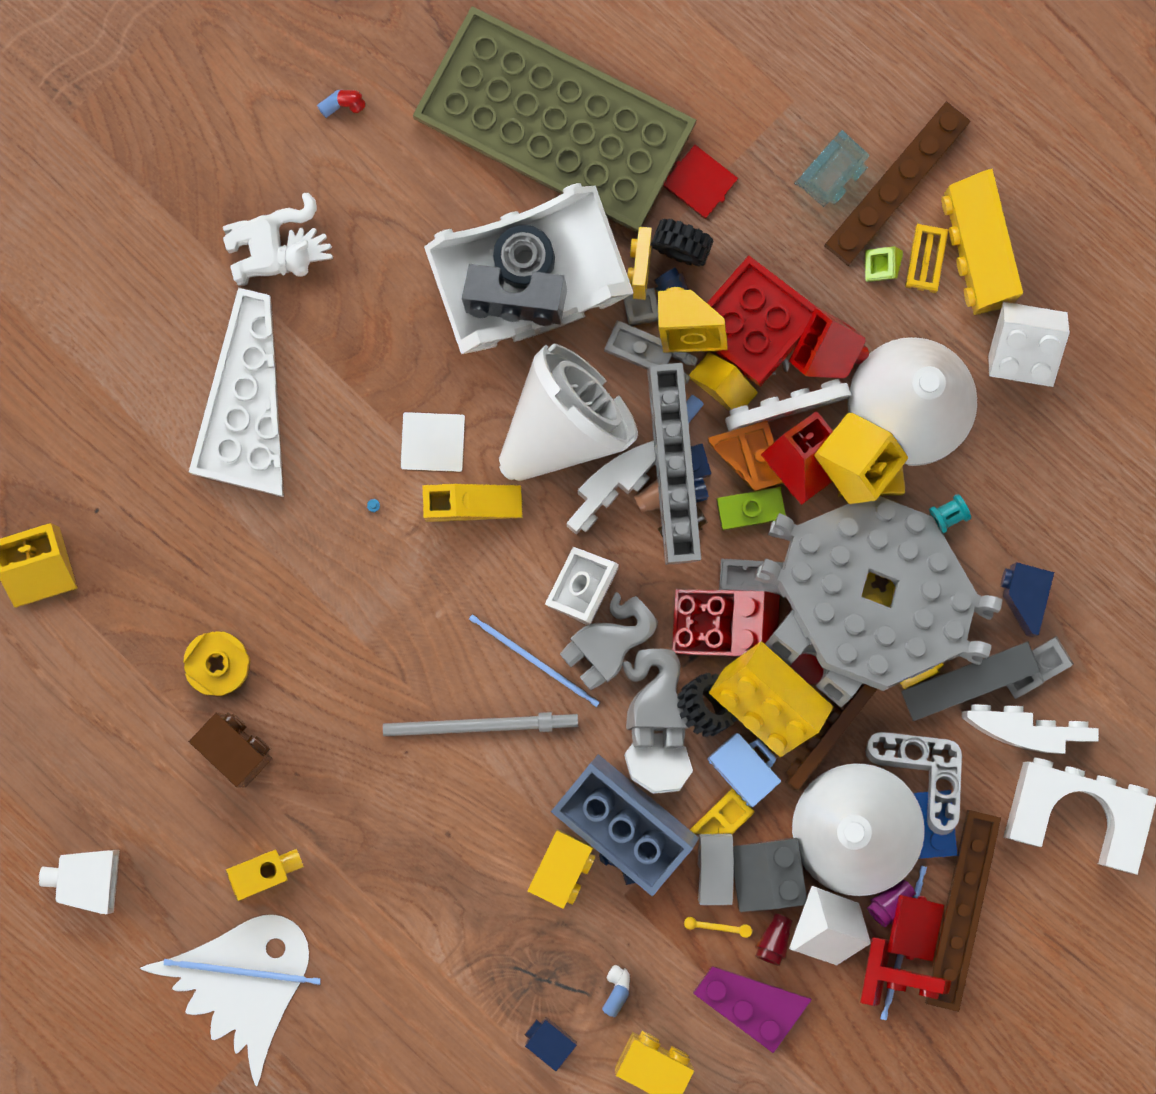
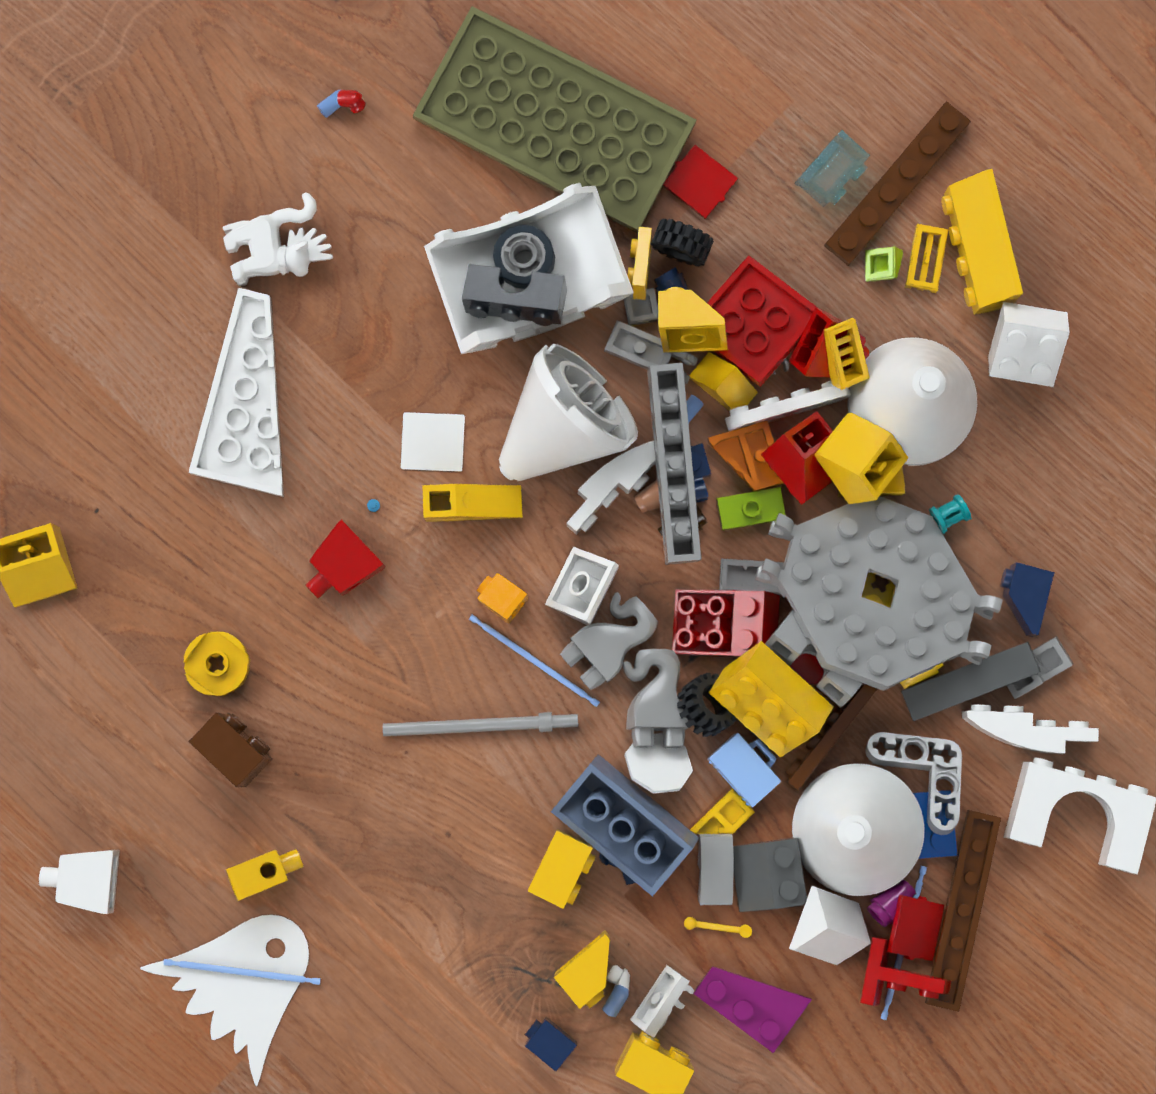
dark red cone [755,914,793,966] -> none
none -> red torso [305,519,386,599]
none -> light orange slope [477,573,529,624]
none -> yellow slope [554,930,610,1009]
none -> white plate [630,965,694,1038]
none -> yellow slope [824,318,870,390]

